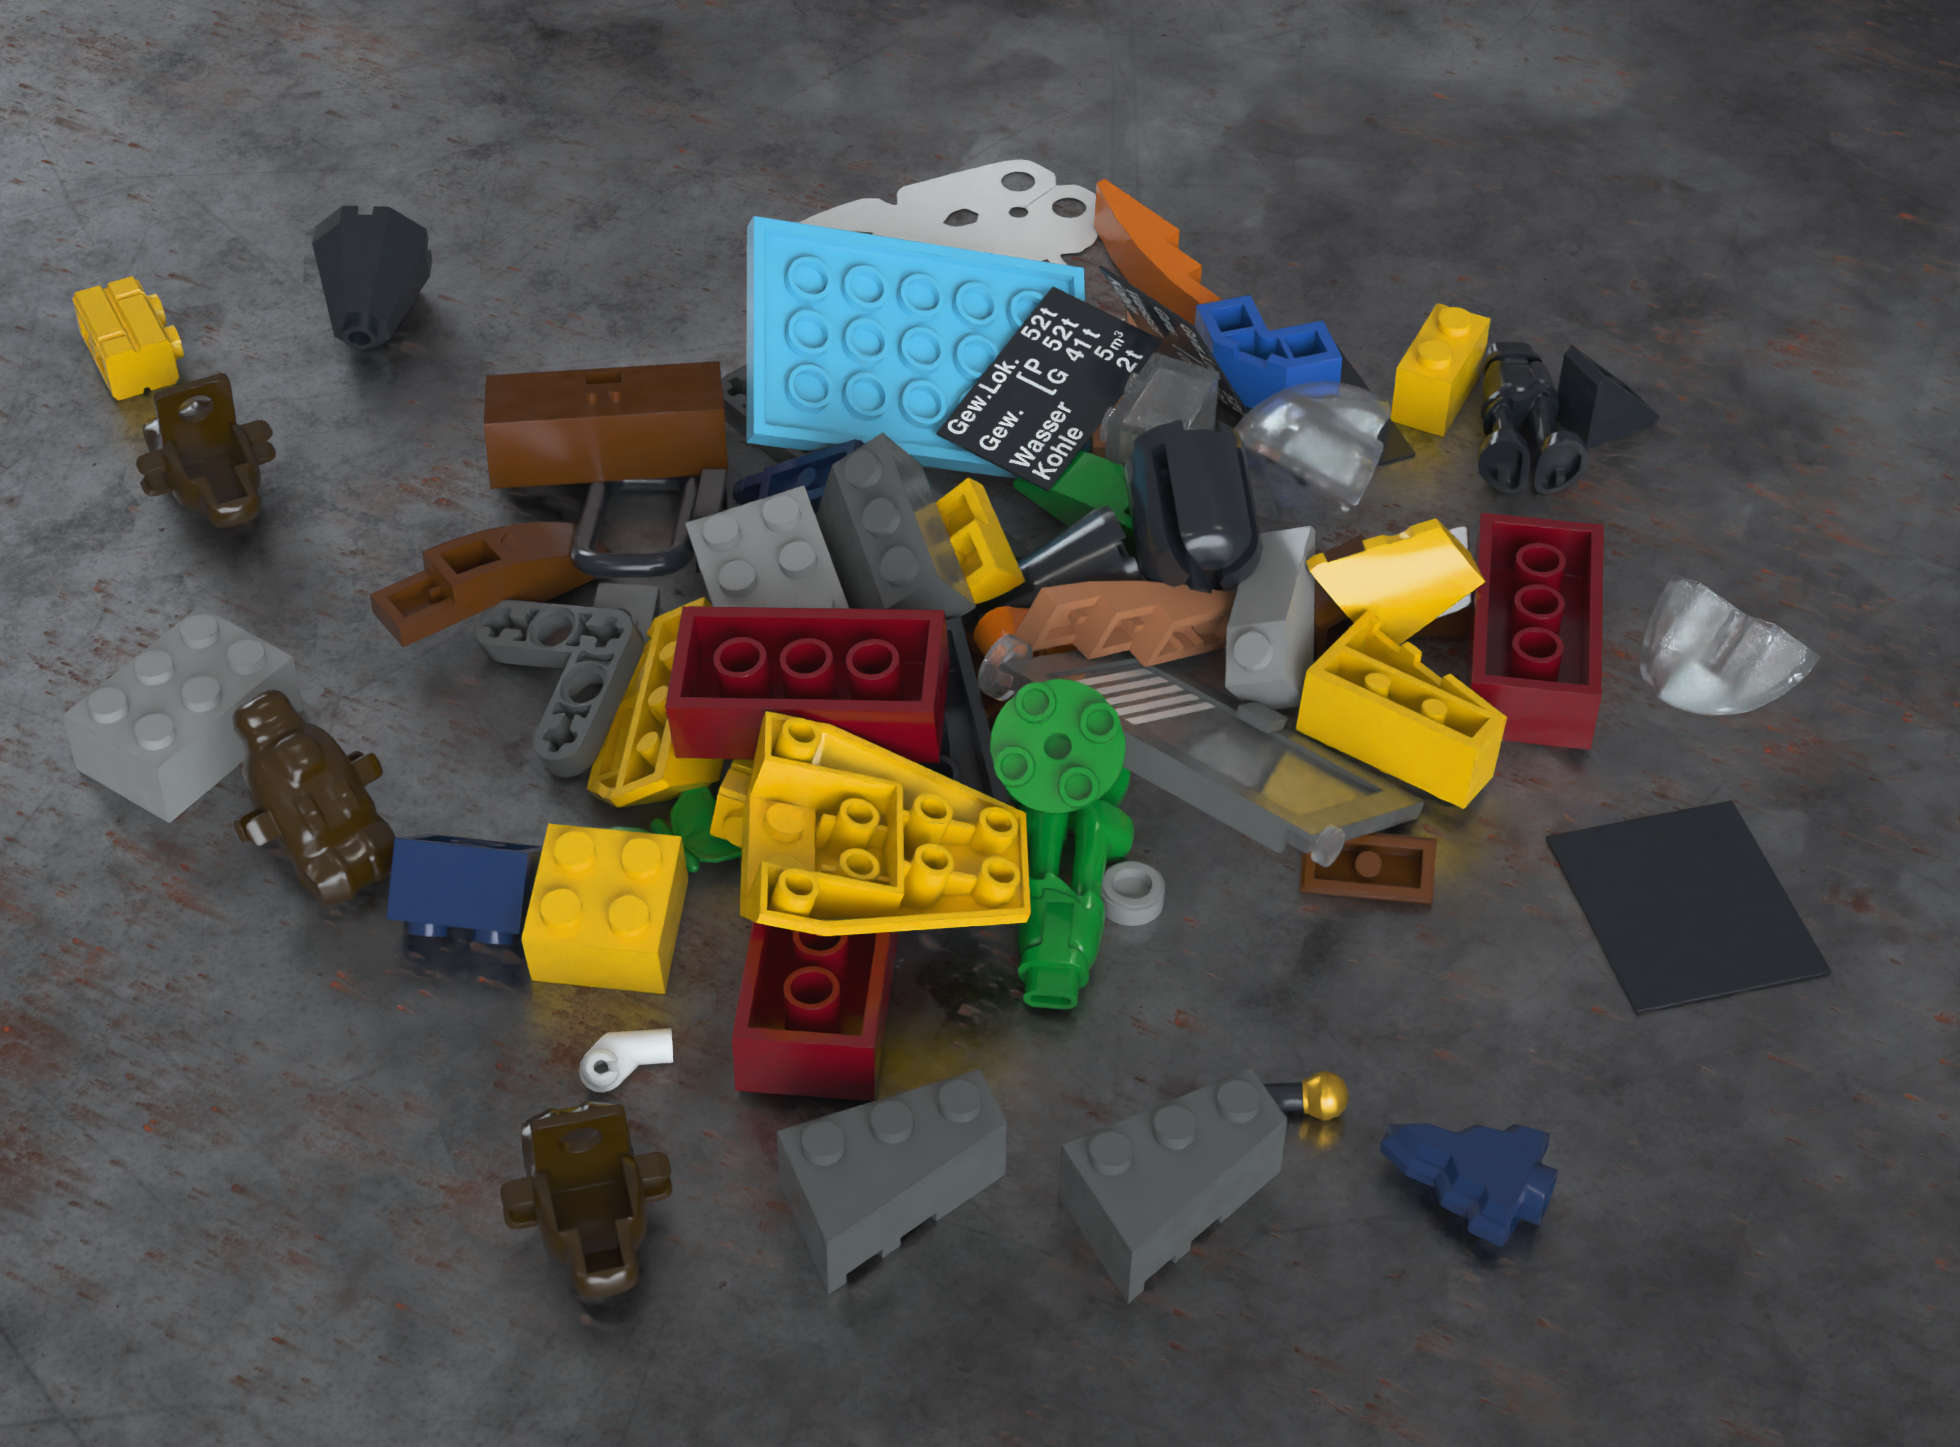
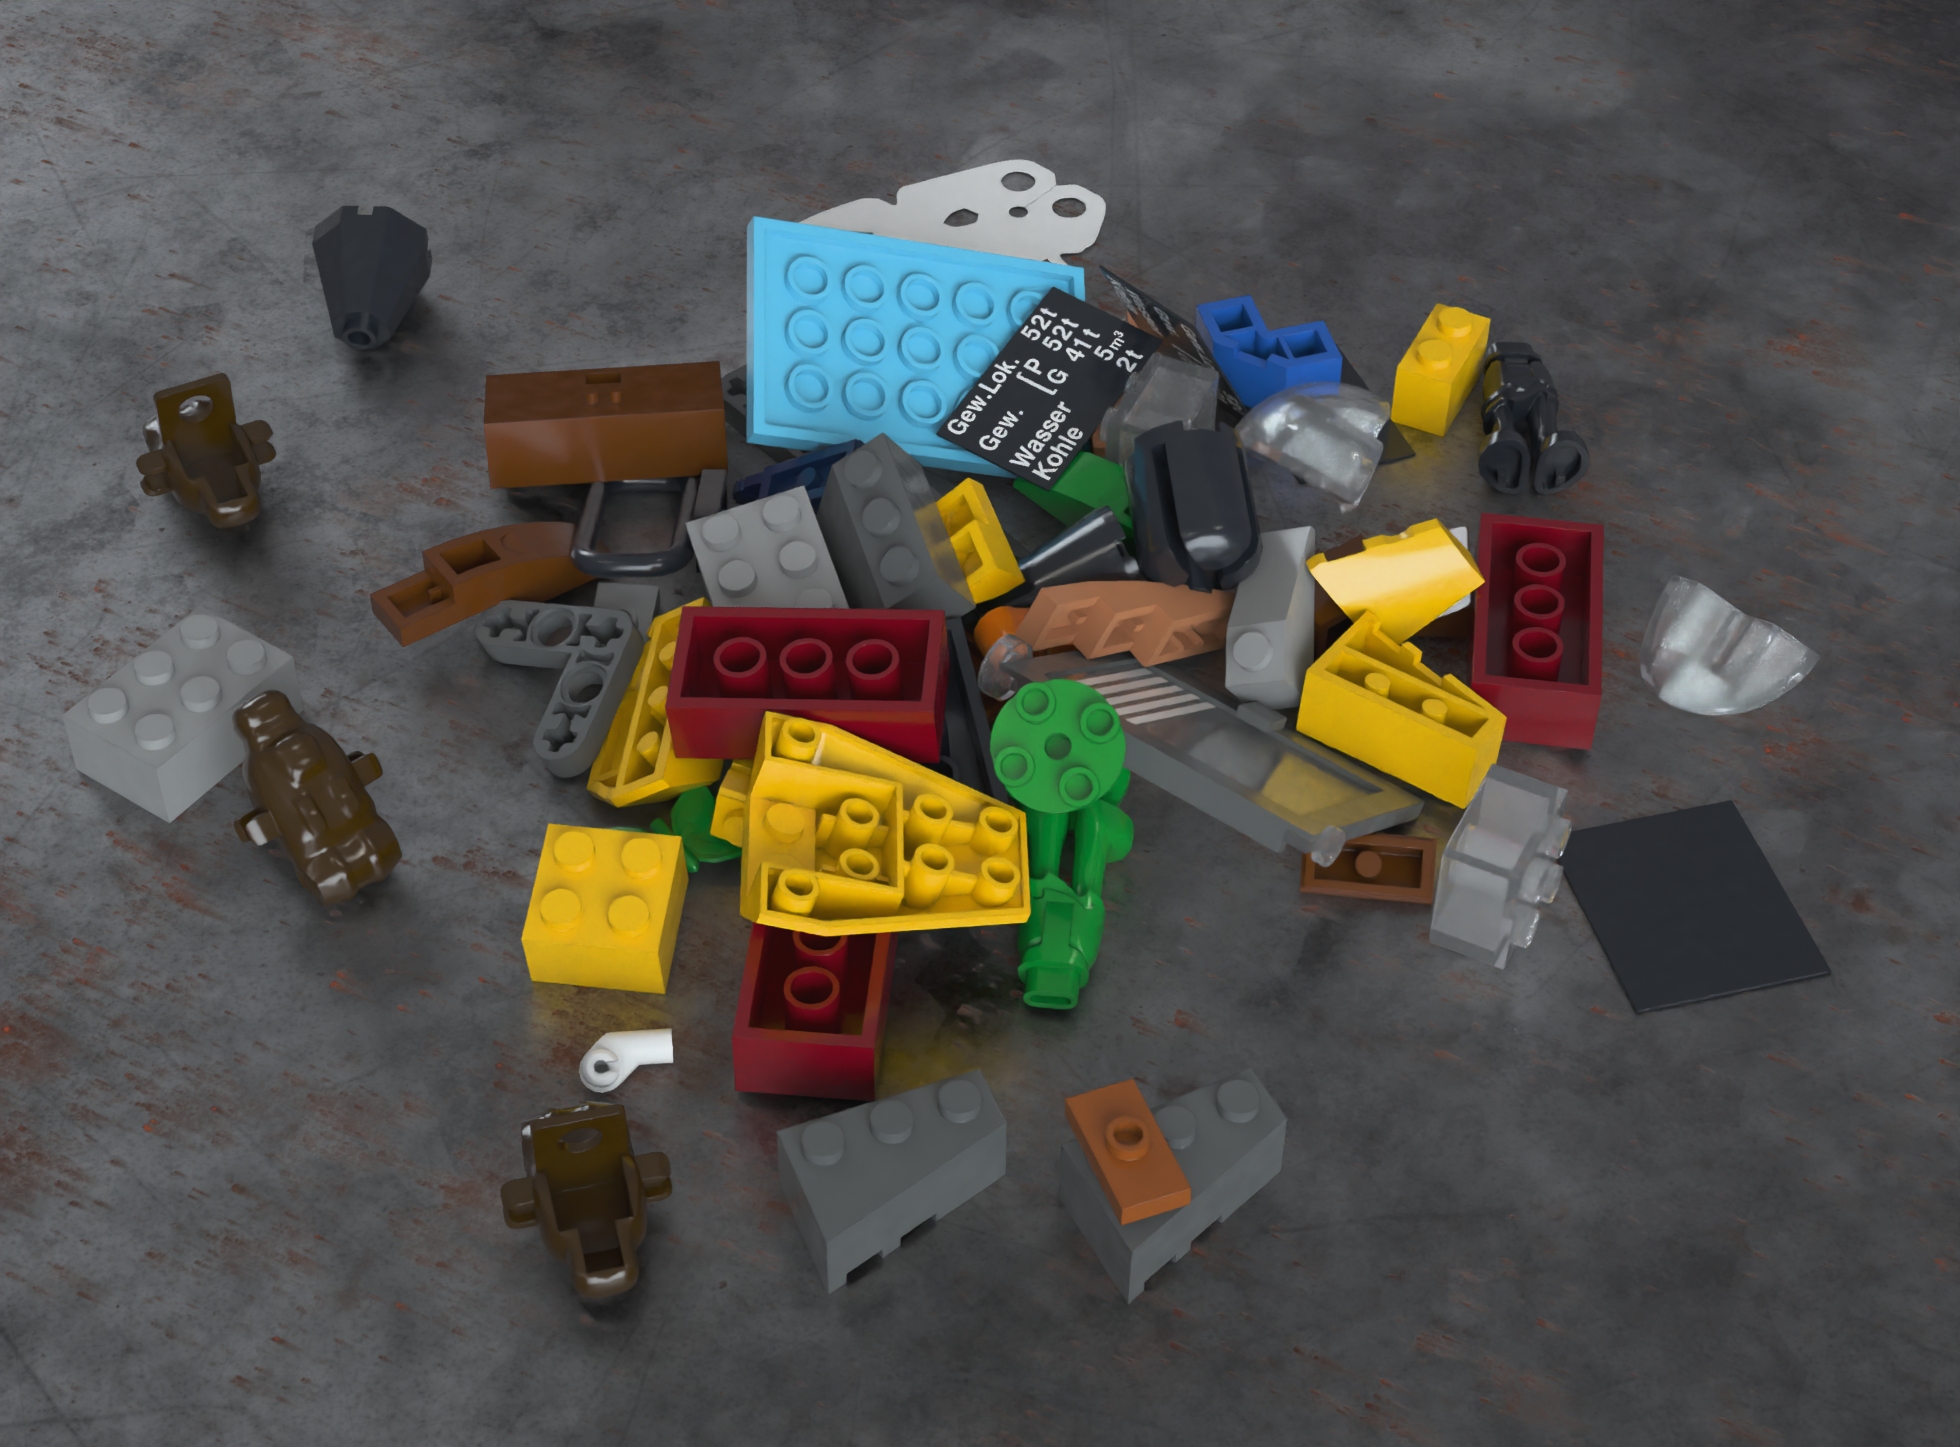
yellow brick [72,276,184,401] -> none
dark blue slope [386,833,543,944] -> none
orange slope [1094,178,1223,326] -> none
light grey tile [1101,861,1165,926] -> none
pearl gold piece [1263,1071,1349,1120] -> none
dark blue rock [1380,1123,1558,1247] -> none
black slope [1556,345,1660,449] -> none
none -> dark orange plate [1065,1078,1191,1226]
none -> clear brick [1429,764,1572,970]

